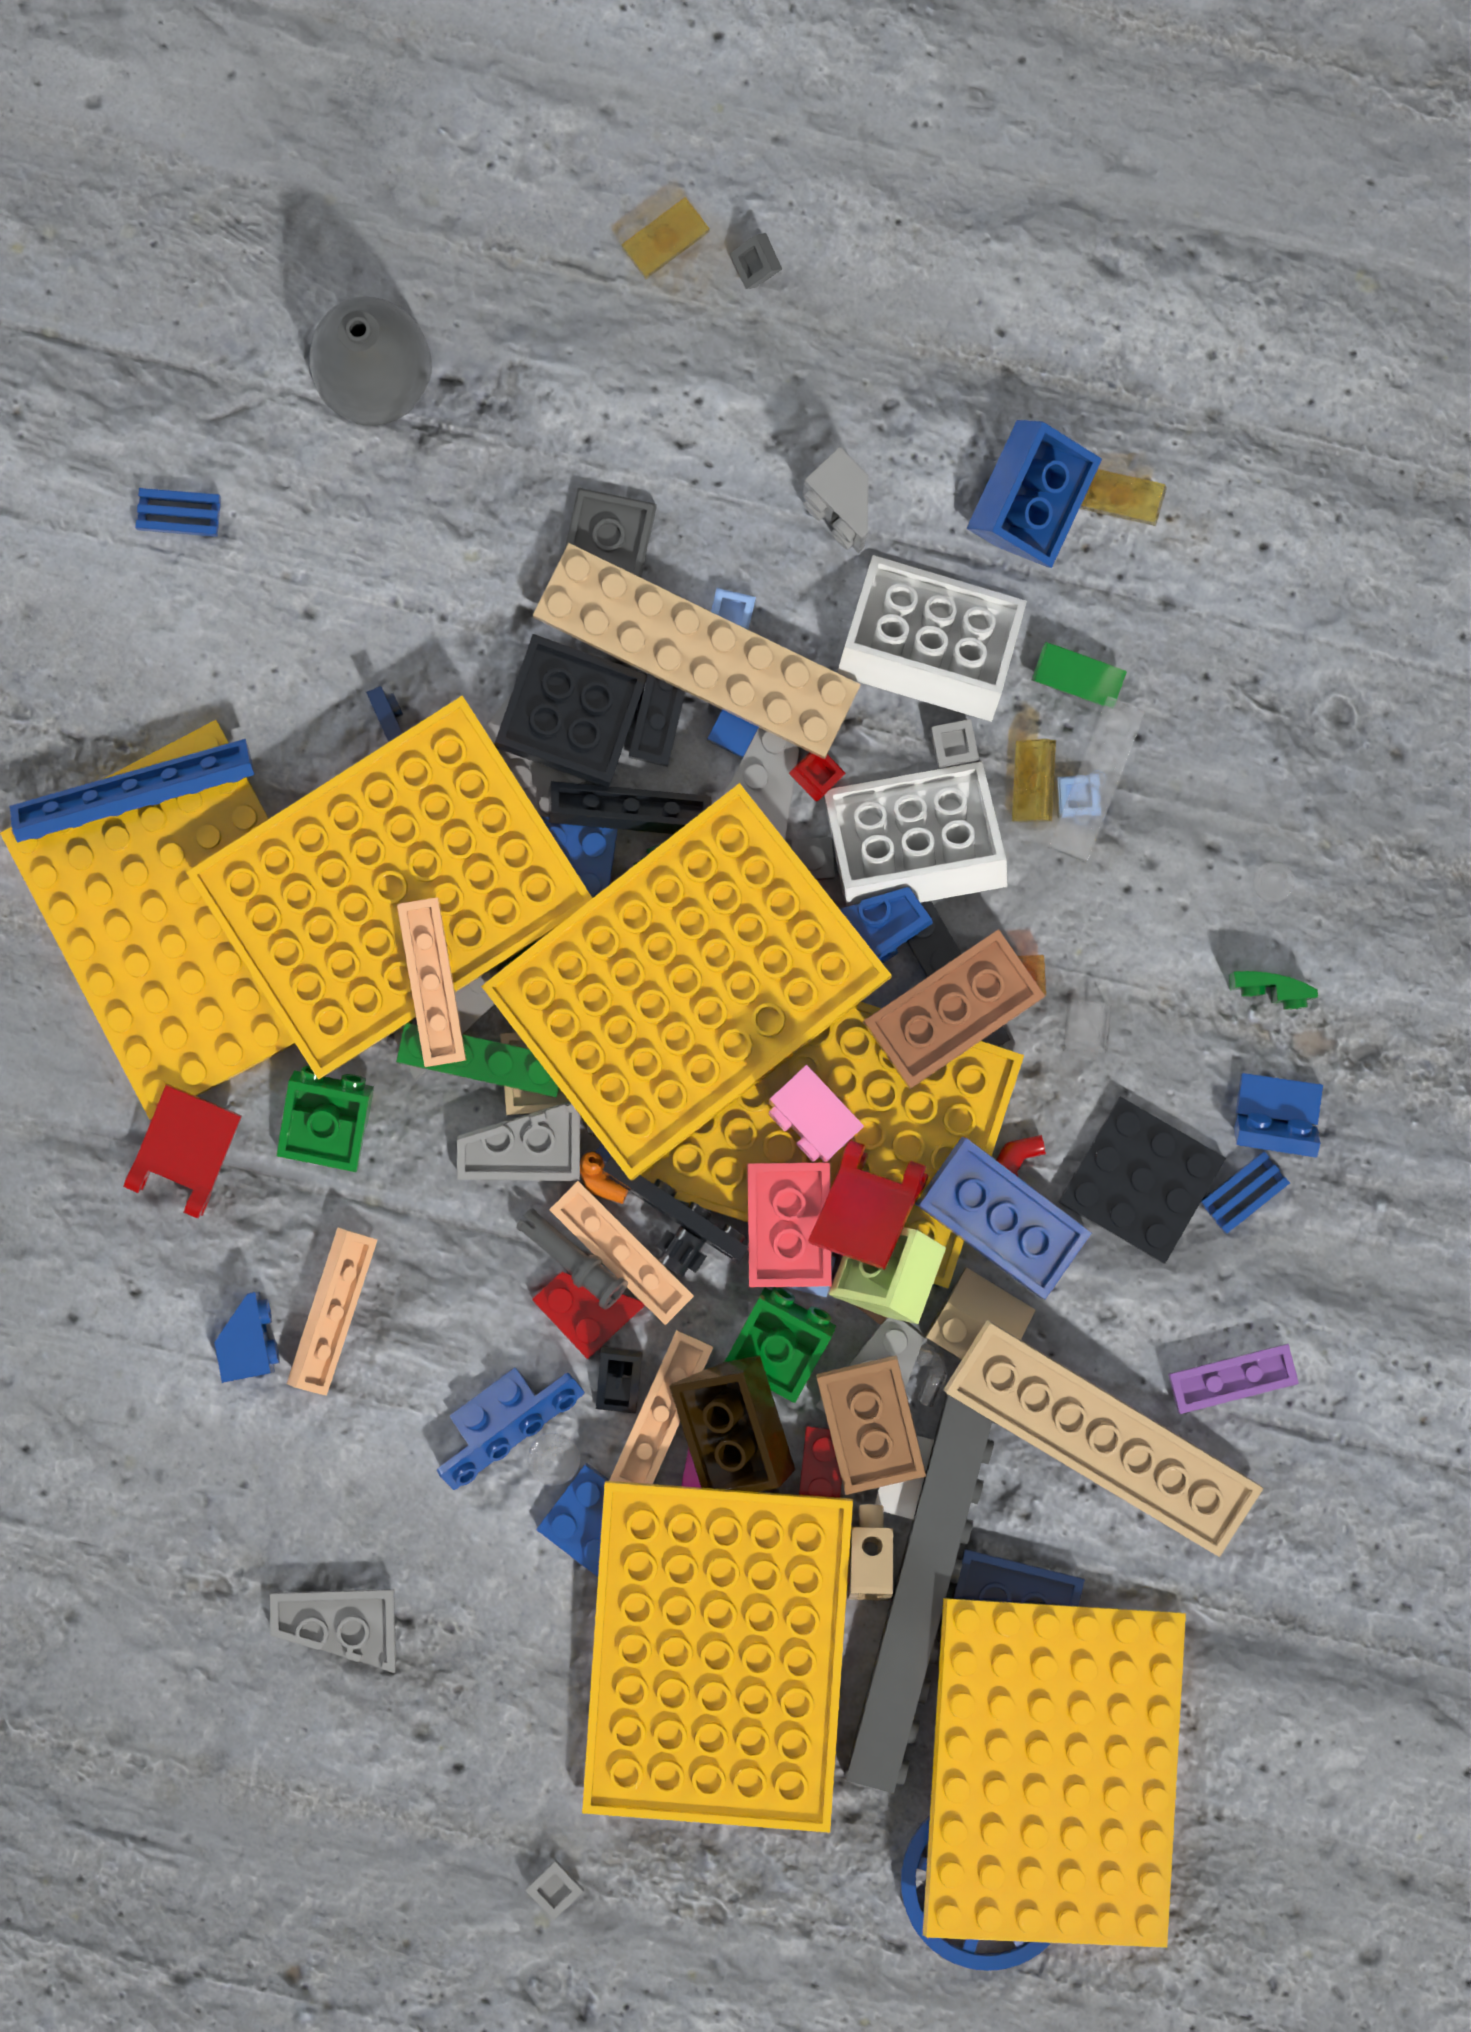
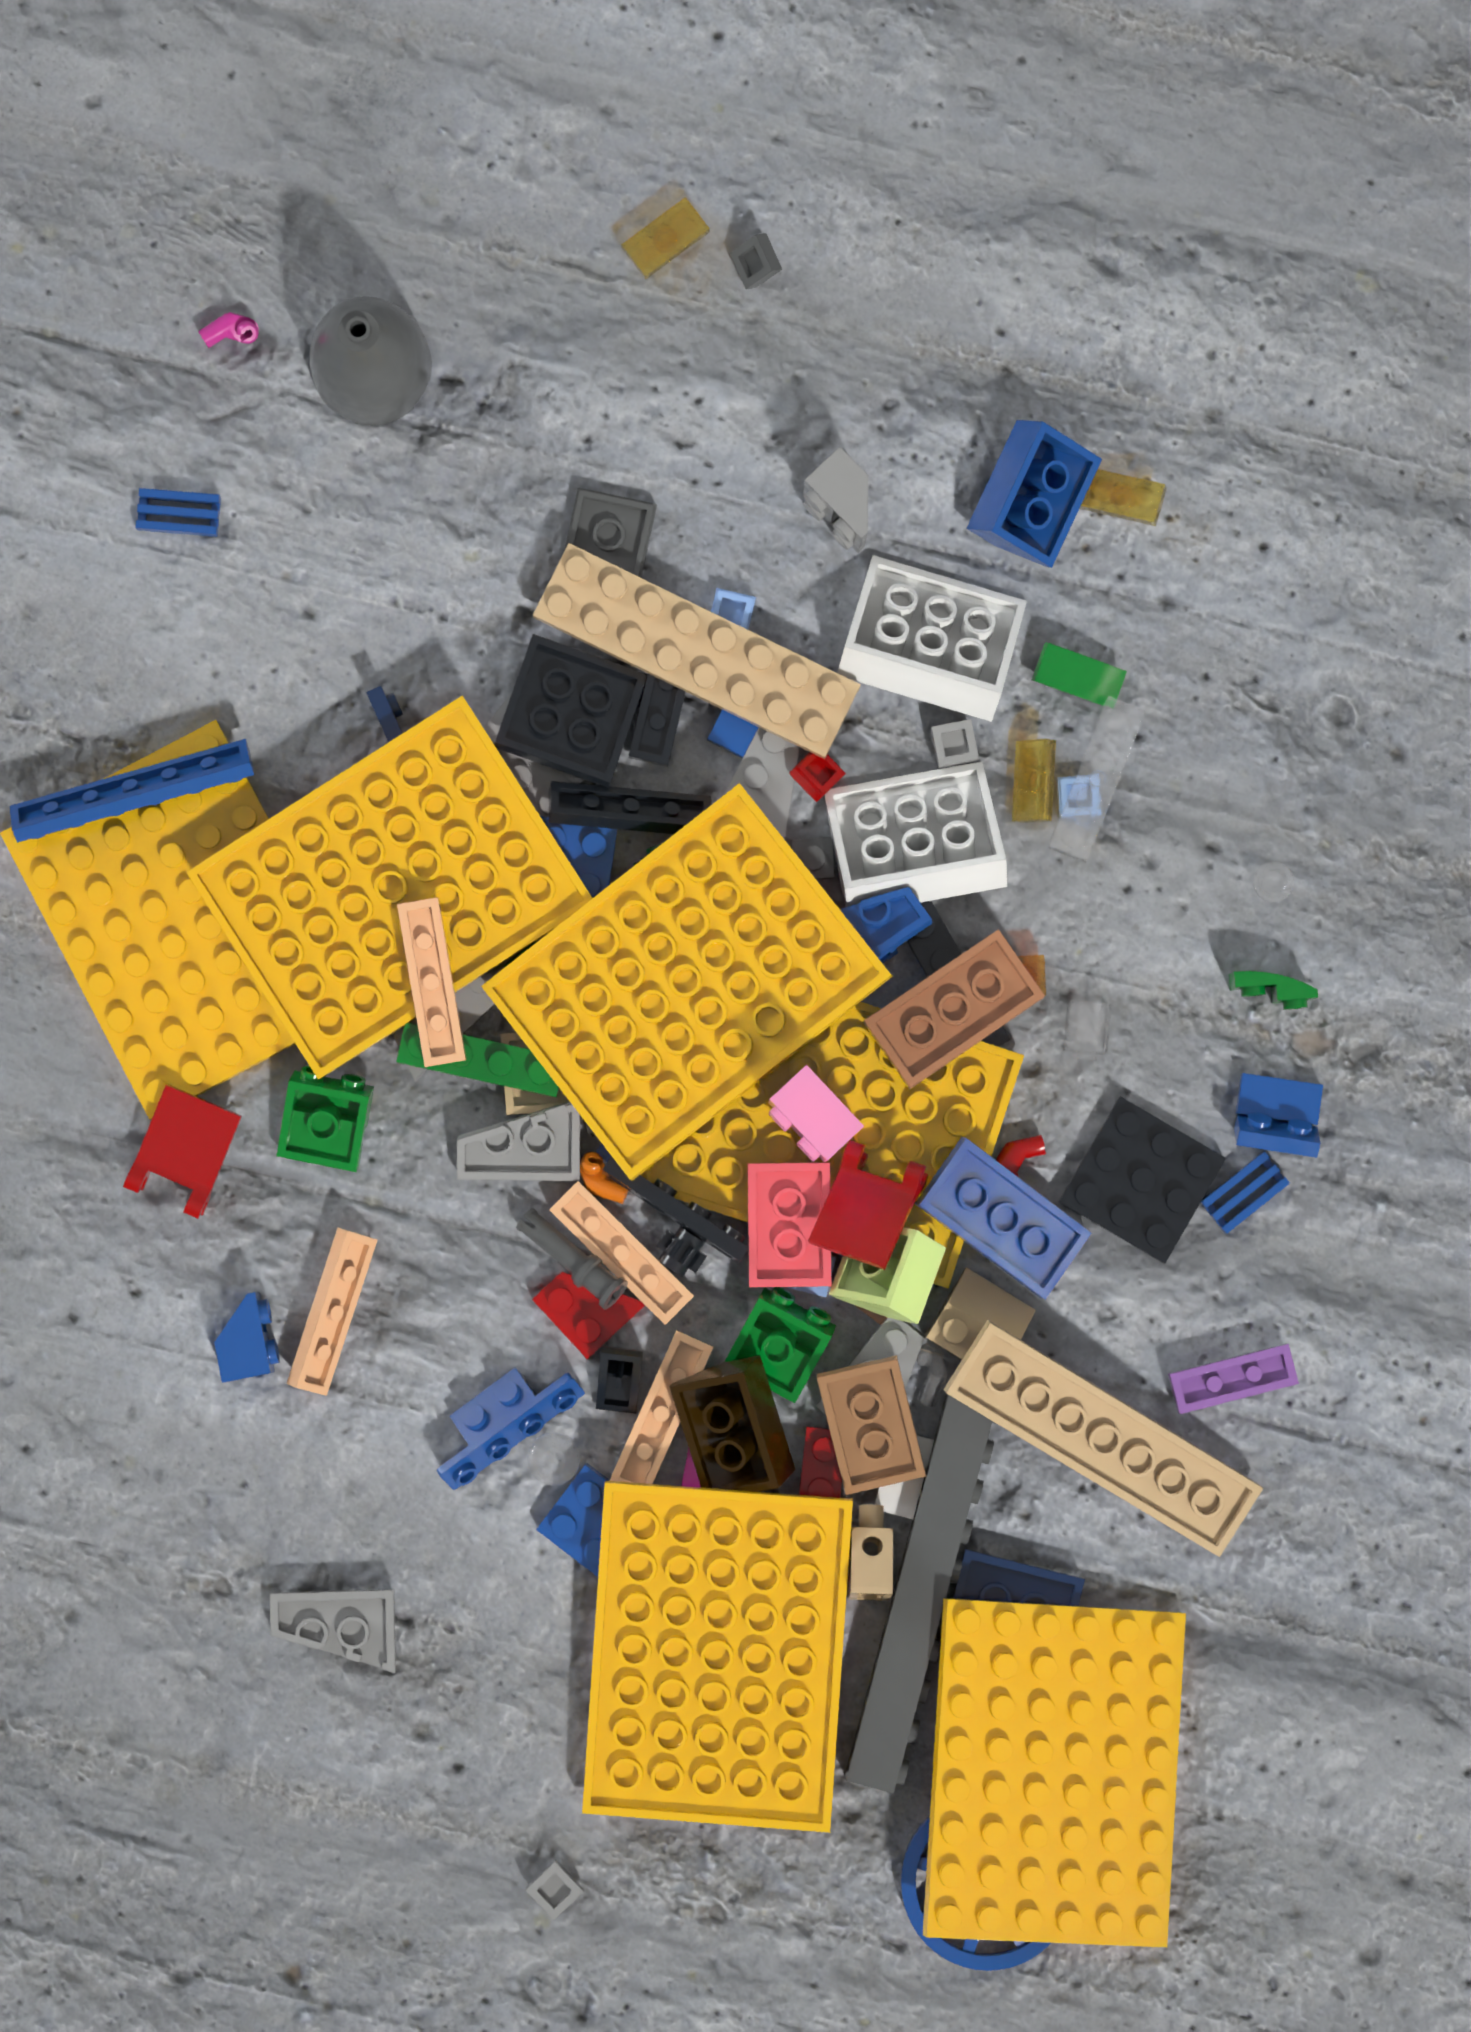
none -> dark pink arm [198,312,259,348]

